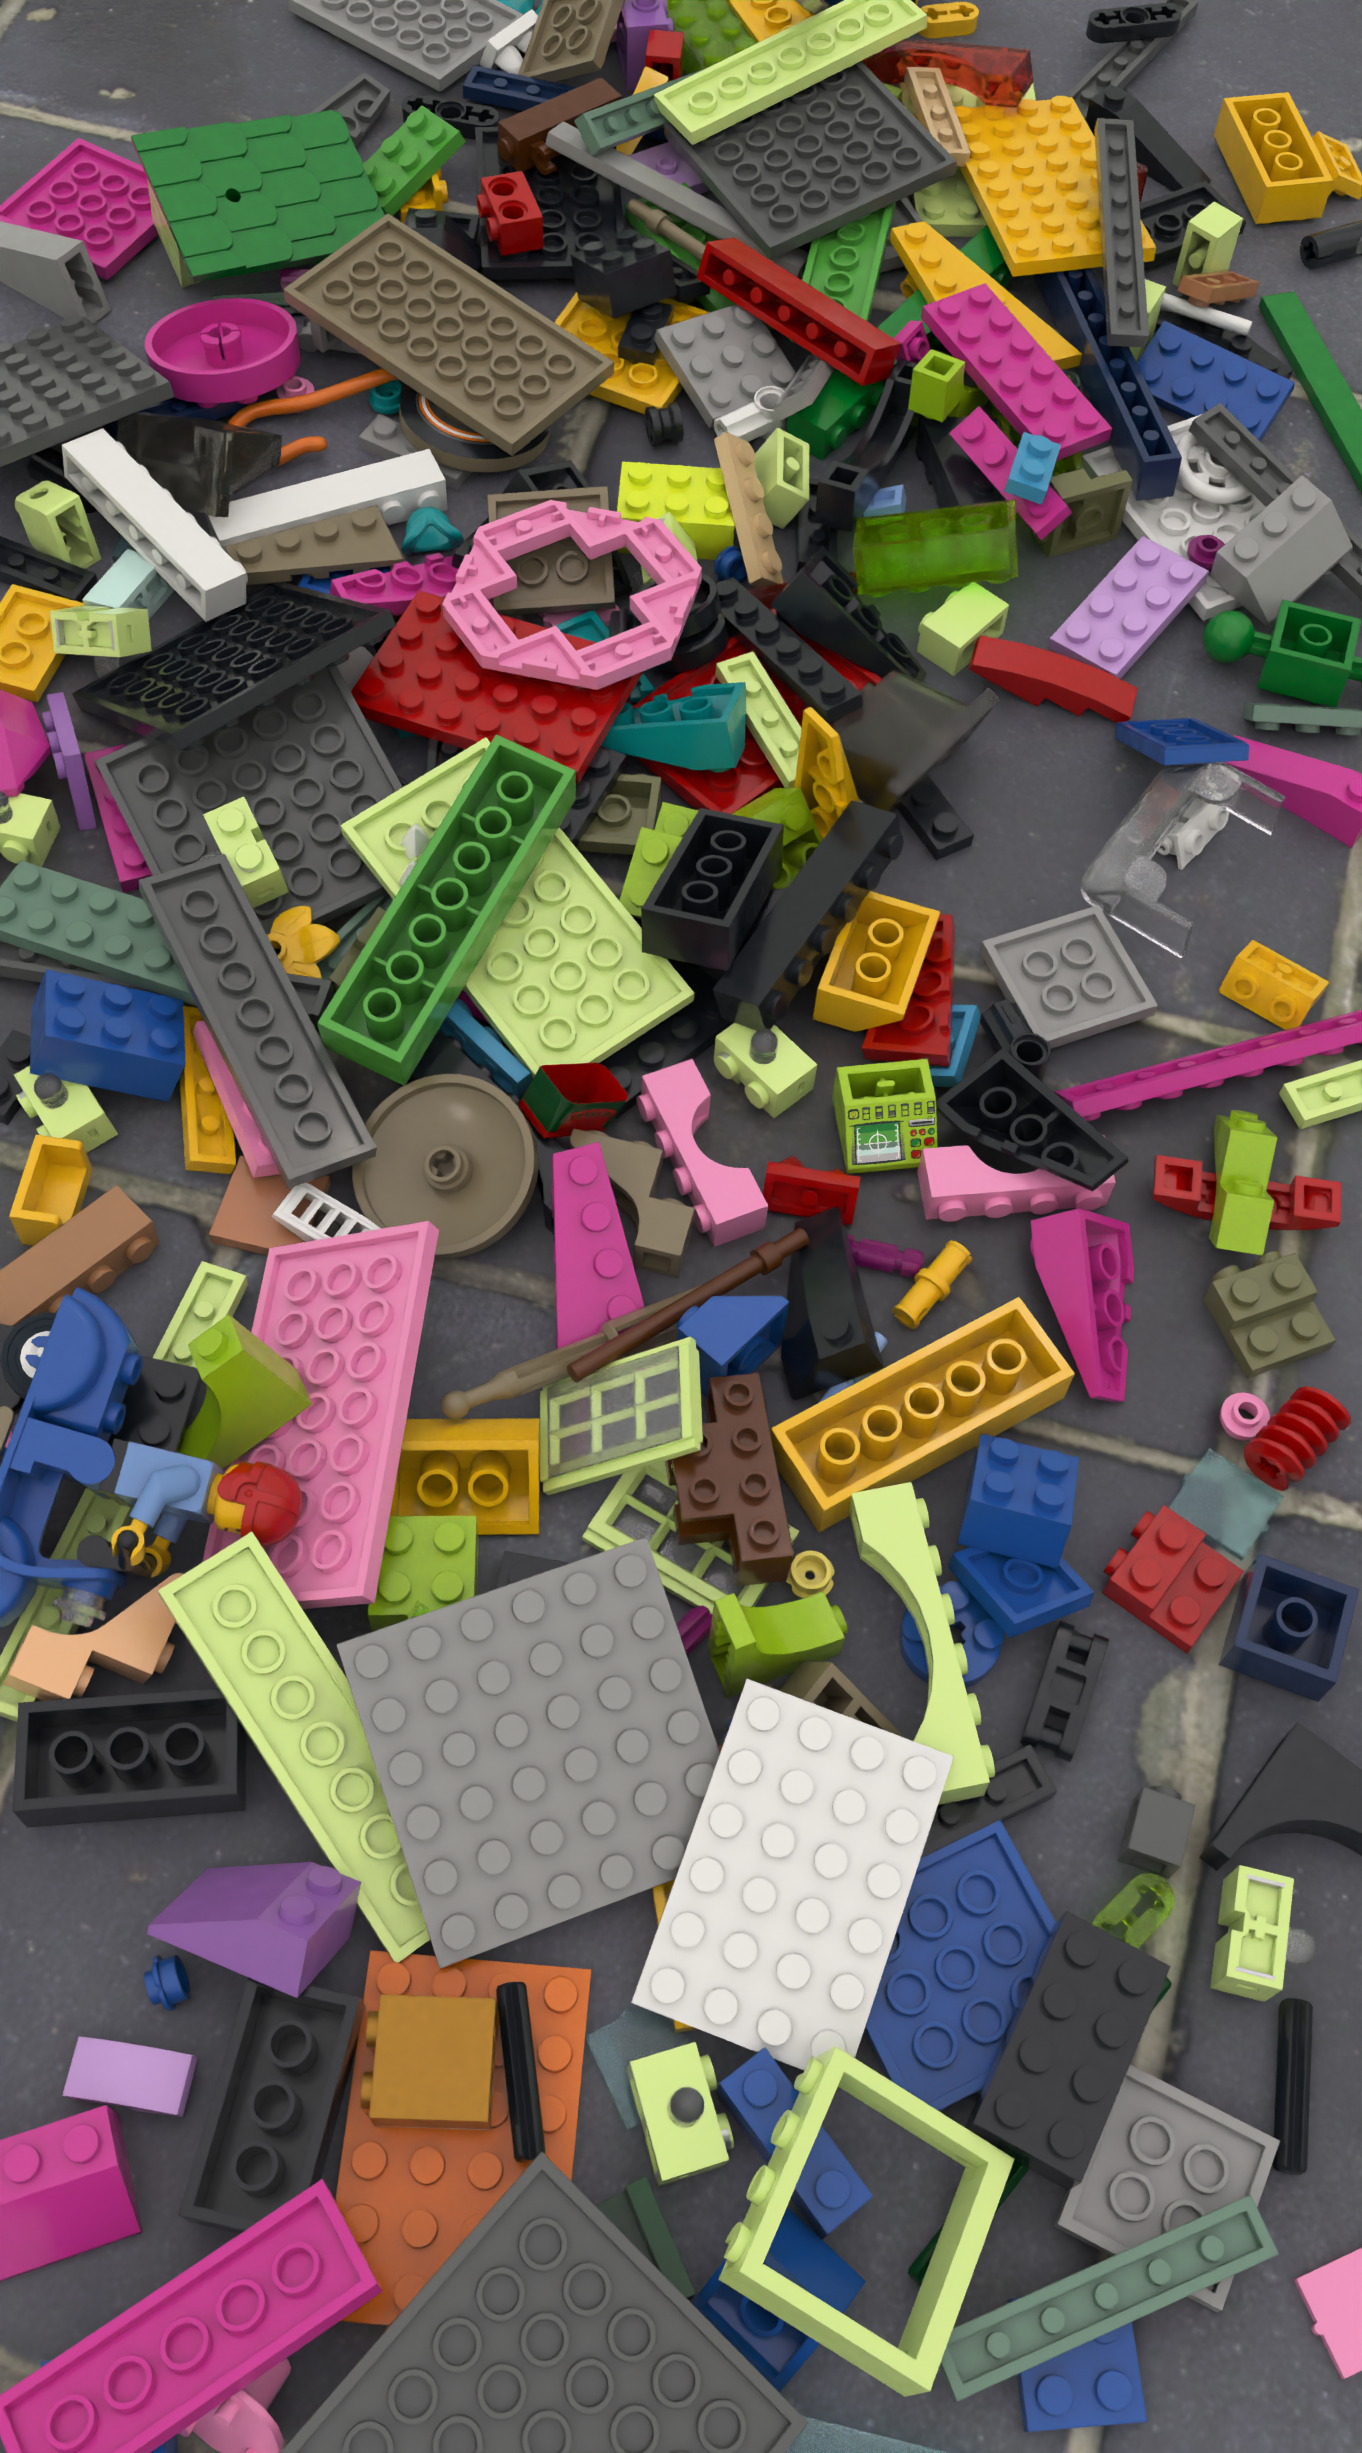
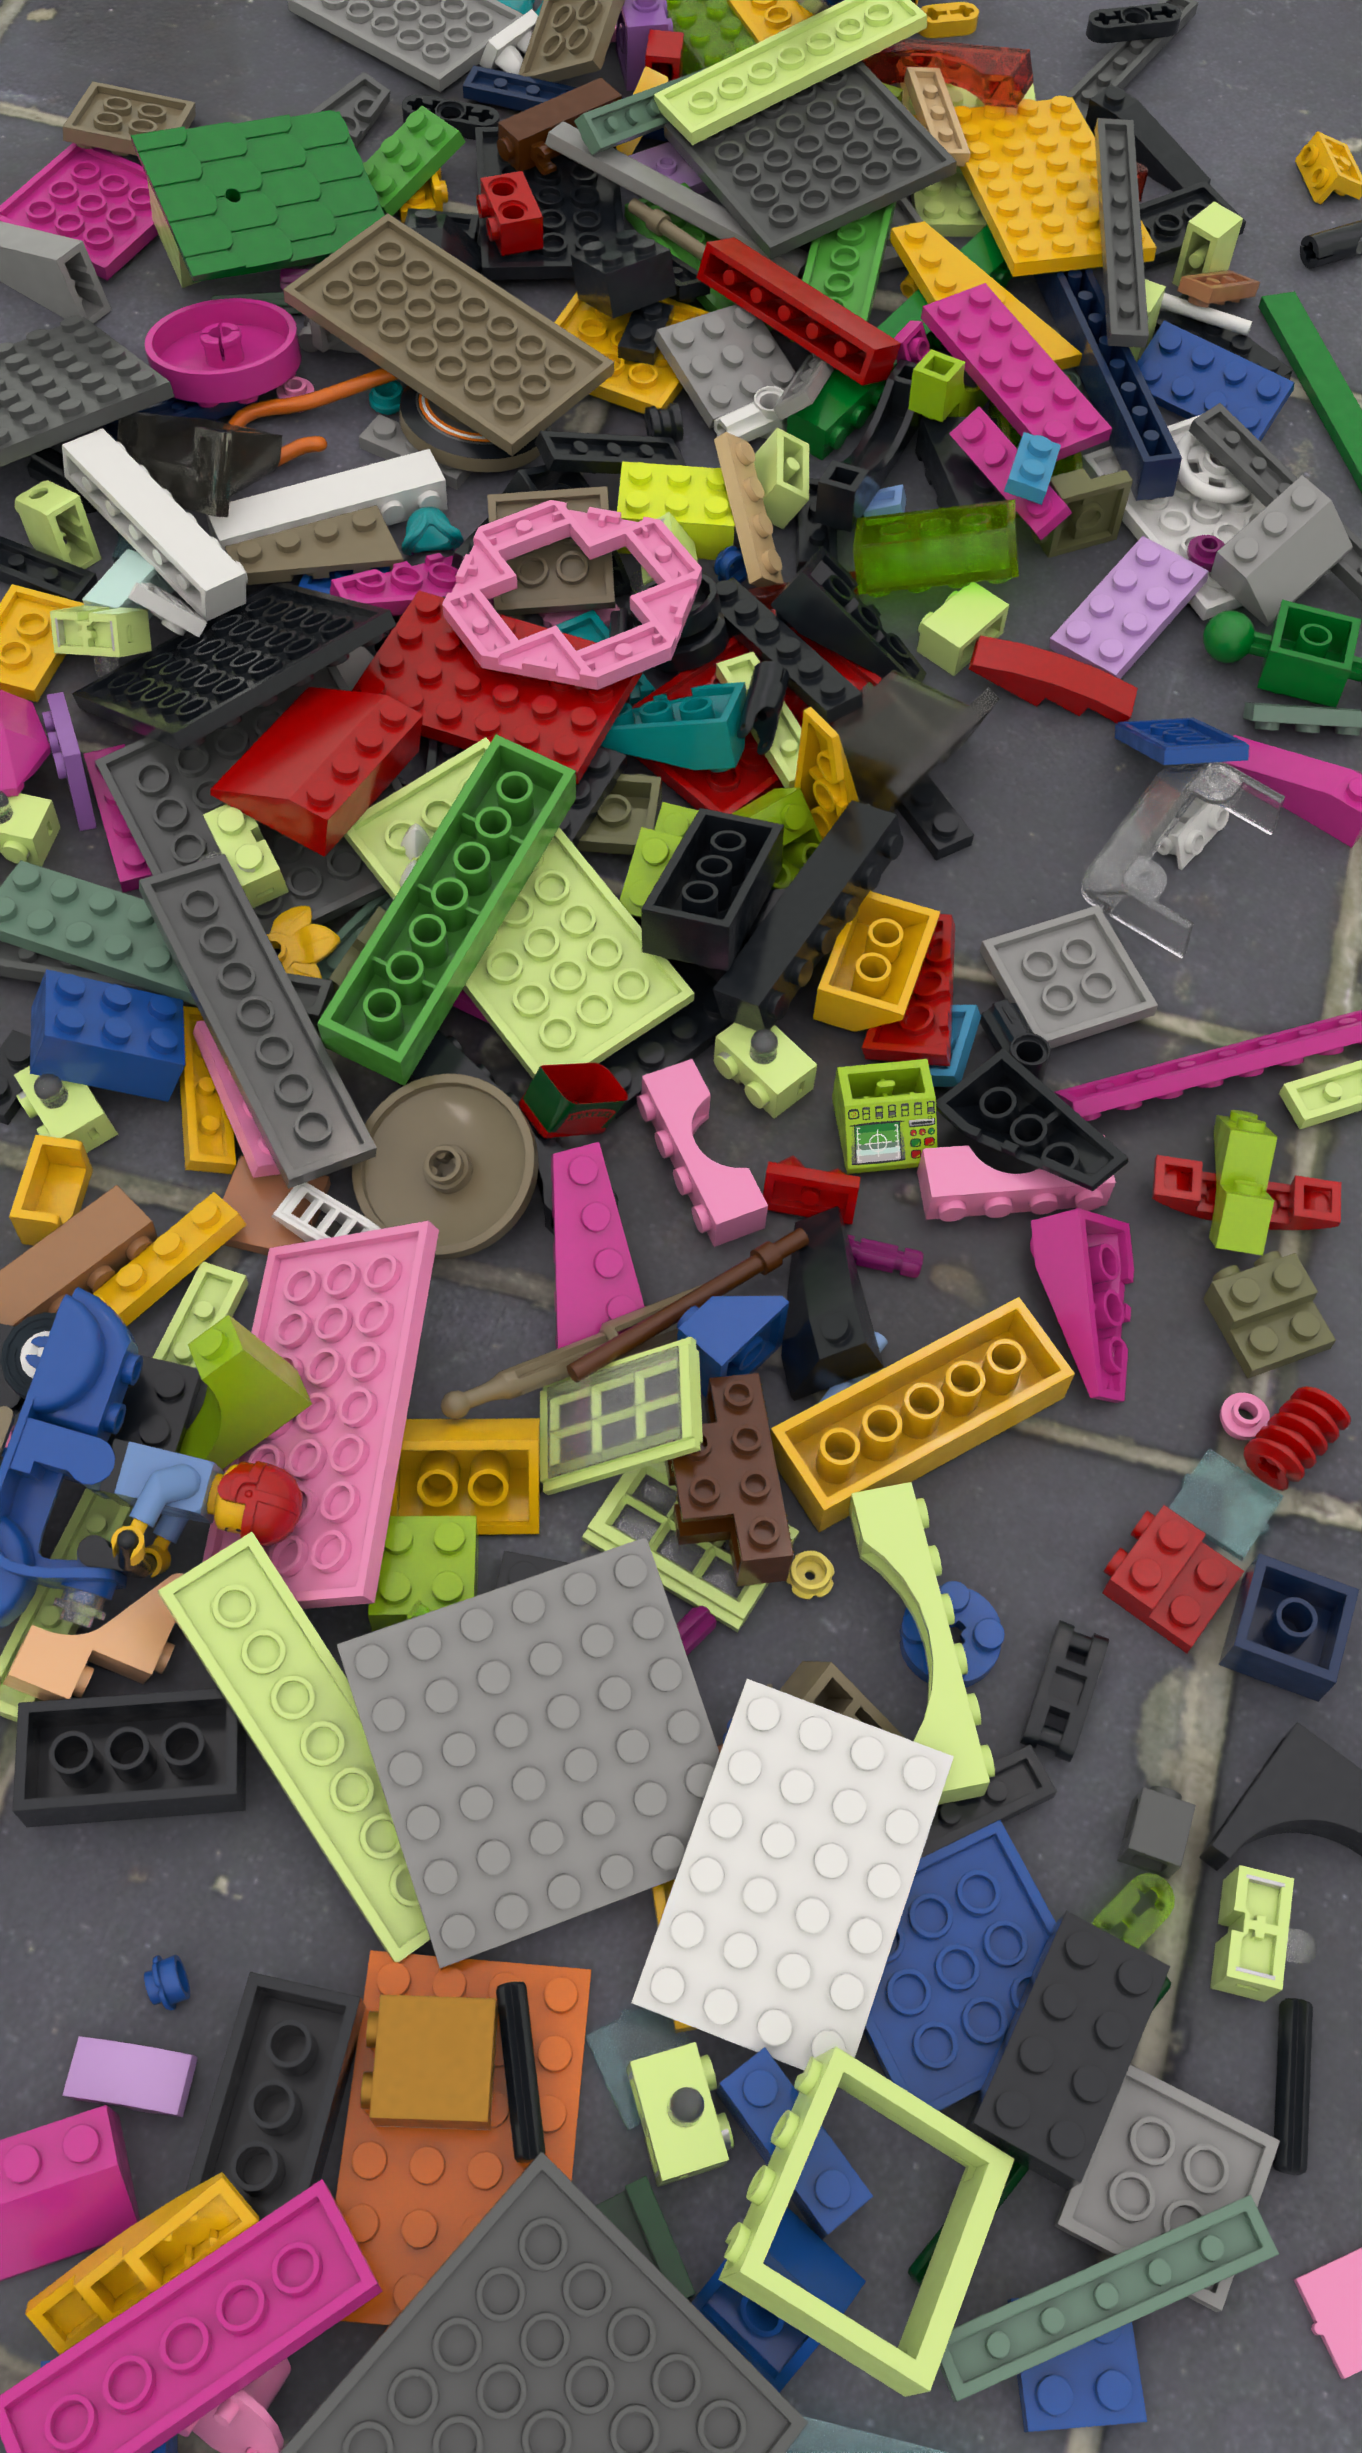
medium lavender slope [147,1862,361,1998] -> none
dark azure plate [438,998,532,1100] -> none
dark tan arch [570,1128,695,1278] -> none
lime arch [707,1591,848,1699] -> none
yellow pin [892,1240,973,1329] -> none
blue plate [948,1547,1095,1638] -> none
blue brick [957,1433,1079,1568] -> none
yellow brick [1214,92,1333,224] -> none
yellow bracket [1219,940,1329,1030] -> none
none -> yellow slope [25,2172,259,2355]
none -> dark tan plate [63,81,196,156]
none -> yellow plate [93,1192,247,1326]
none -> white wing [128,583,207,637]
none -> red slope [210,687,423,857]
none -> black plate [535,431,686,474]
none -> black piece [737,661,790,755]

